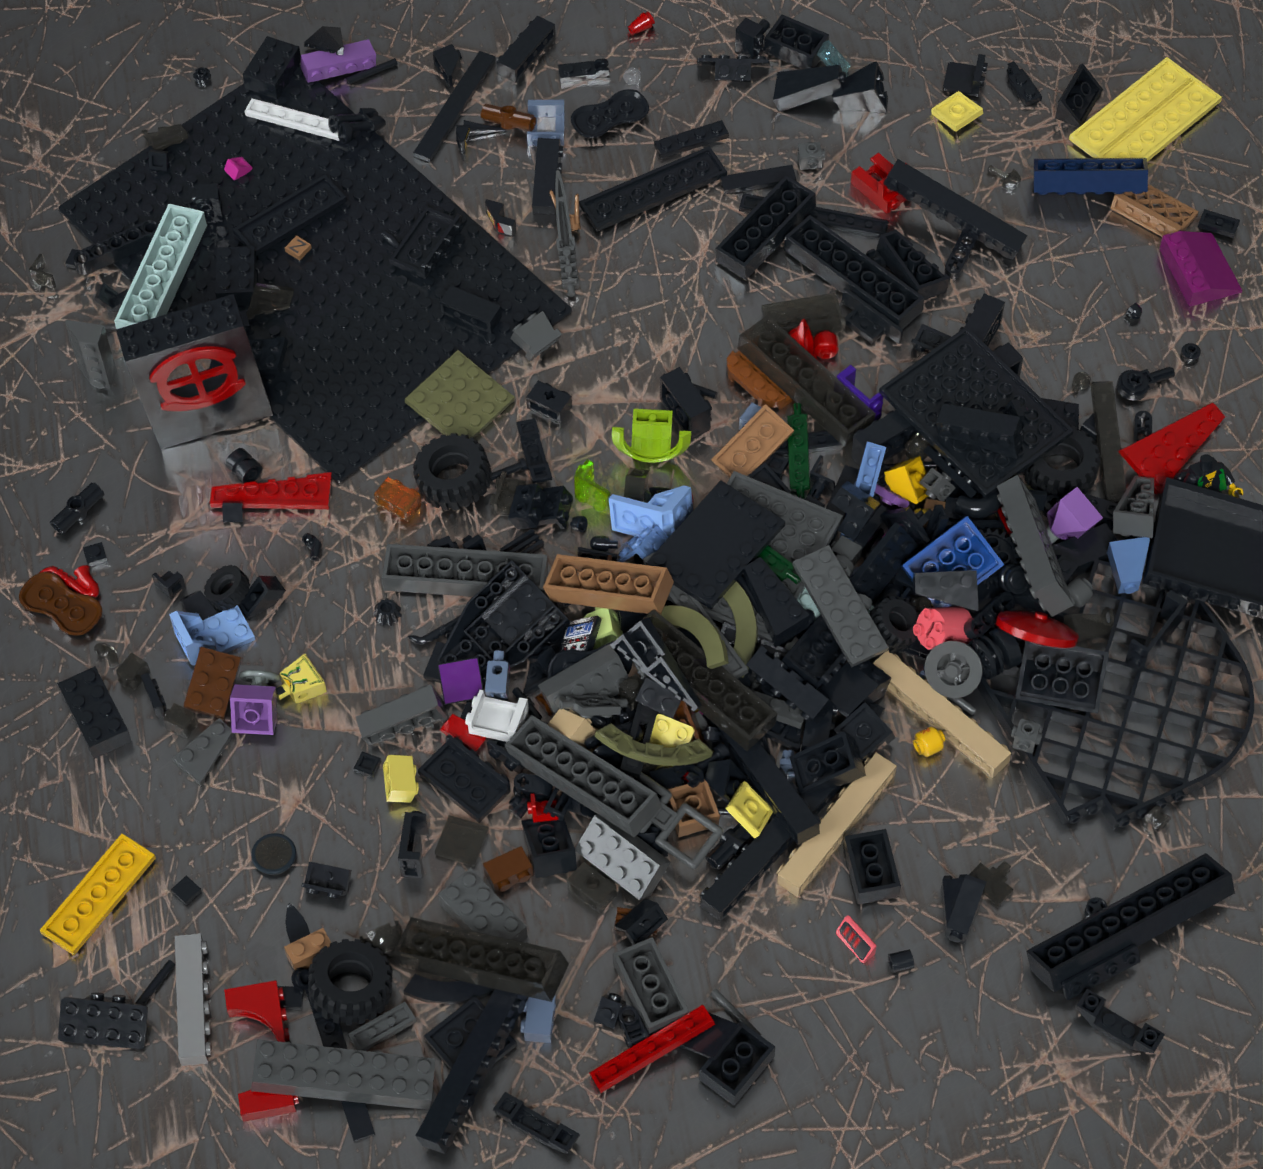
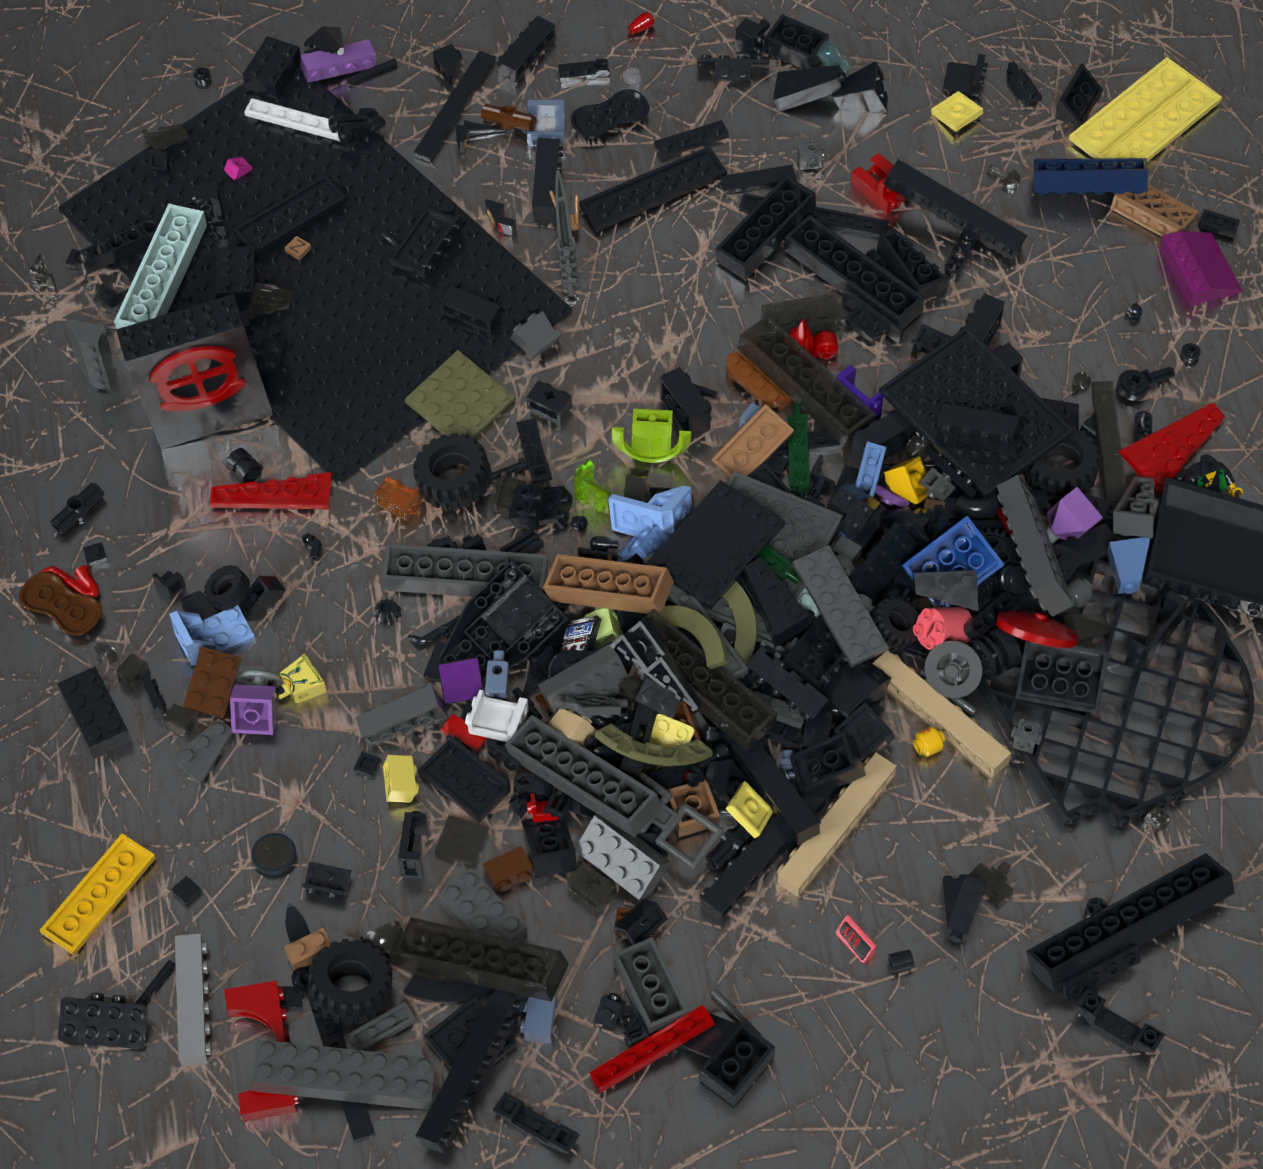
black tile [222,501,244,522] -> none
black brick [843,829,901,904] -> none

